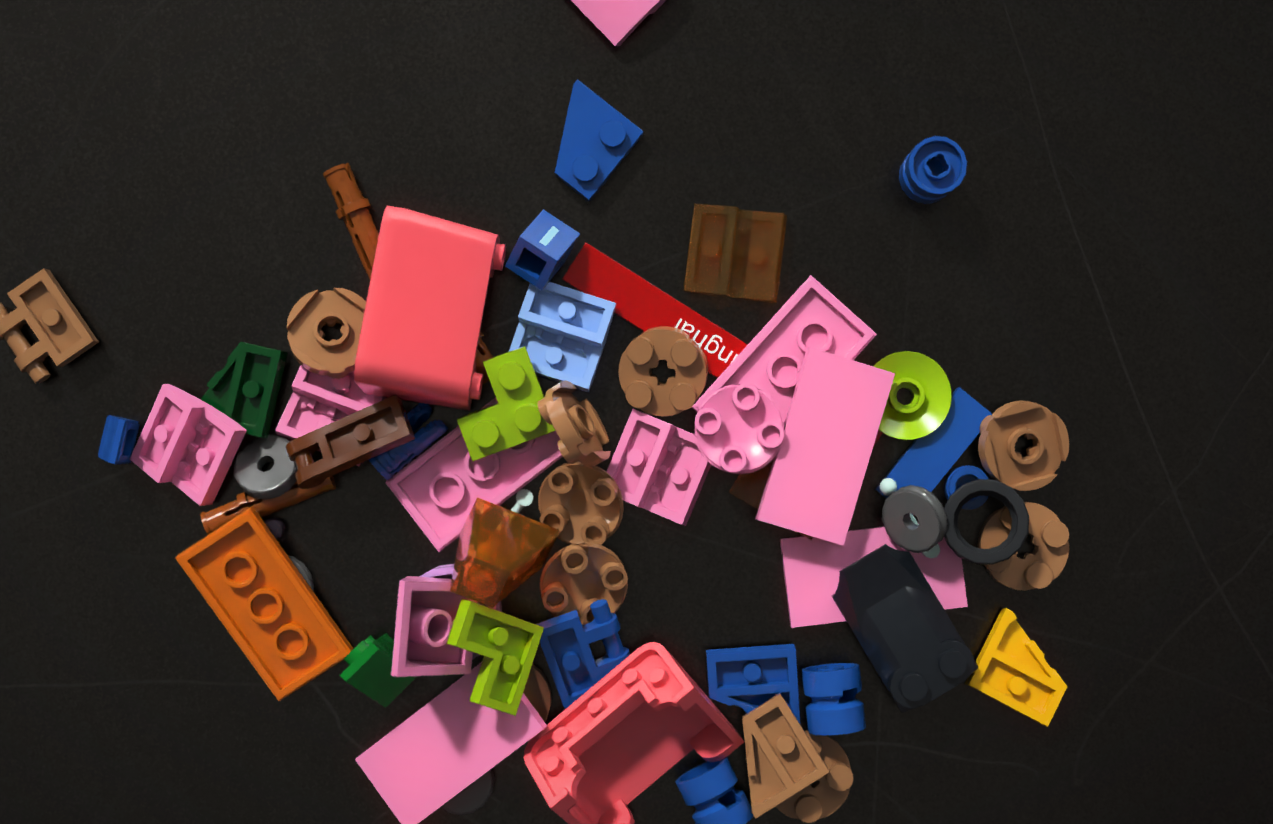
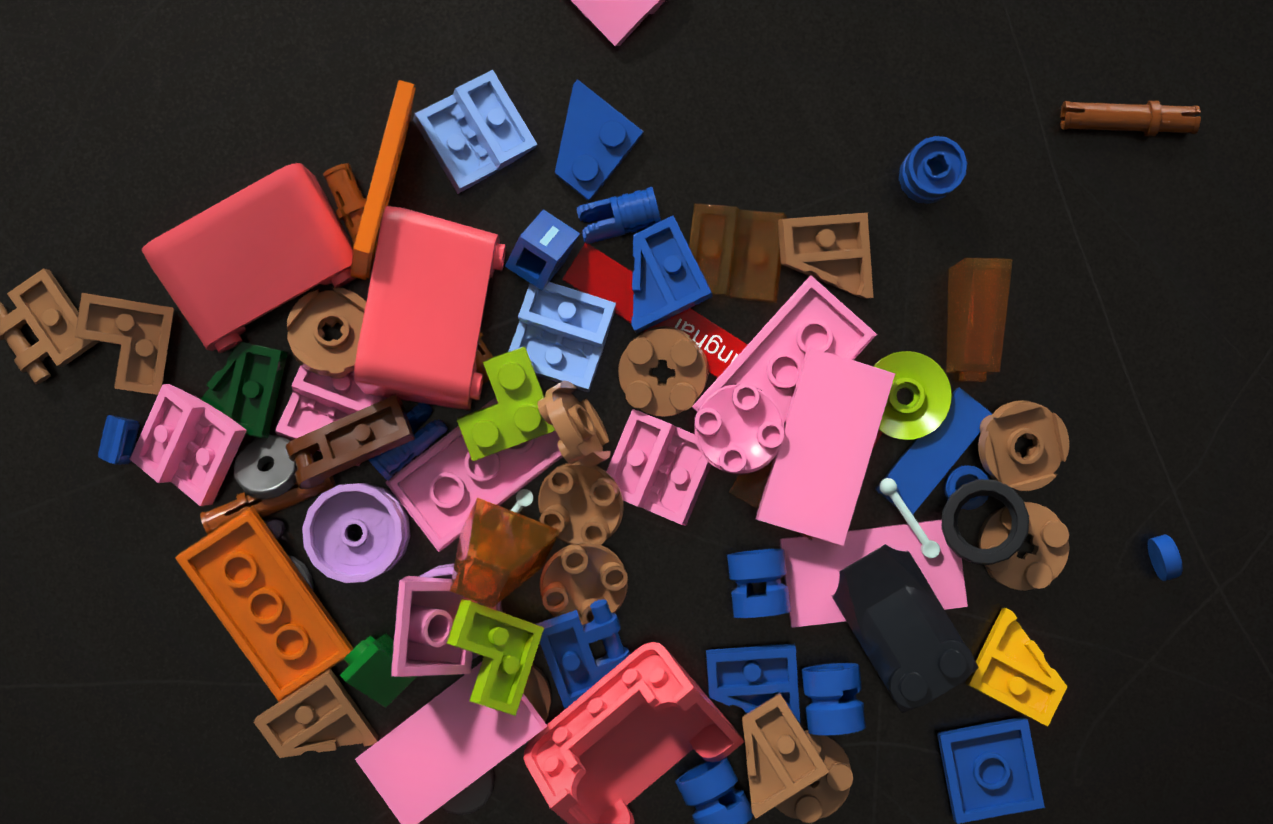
dark grey piece [882,485,947,553] -> none
none -> medium nougat plate [75,293,174,395]
none -> coral windscreen [142,163,356,353]
none -> medium nougat wing [254,668,379,758]
none -> lavender wheel [302,483,411,583]
none -> orange tile [350,80,416,280]
none -> light blue slope [413,70,538,194]
none -> blue hinge [576,187,661,244]
none -> blue wing [631,215,713,334]
none -> blue wheel [727,548,791,618]
none -> medium nougat wing [778,213,874,298]
none -> blue plate [937,717,1045,824]
none -> clear orange slope [947,258,1012,382]
none -> dark orange pin [1060,100,1201,136]
none -> blue tile [1148,534,1183,581]

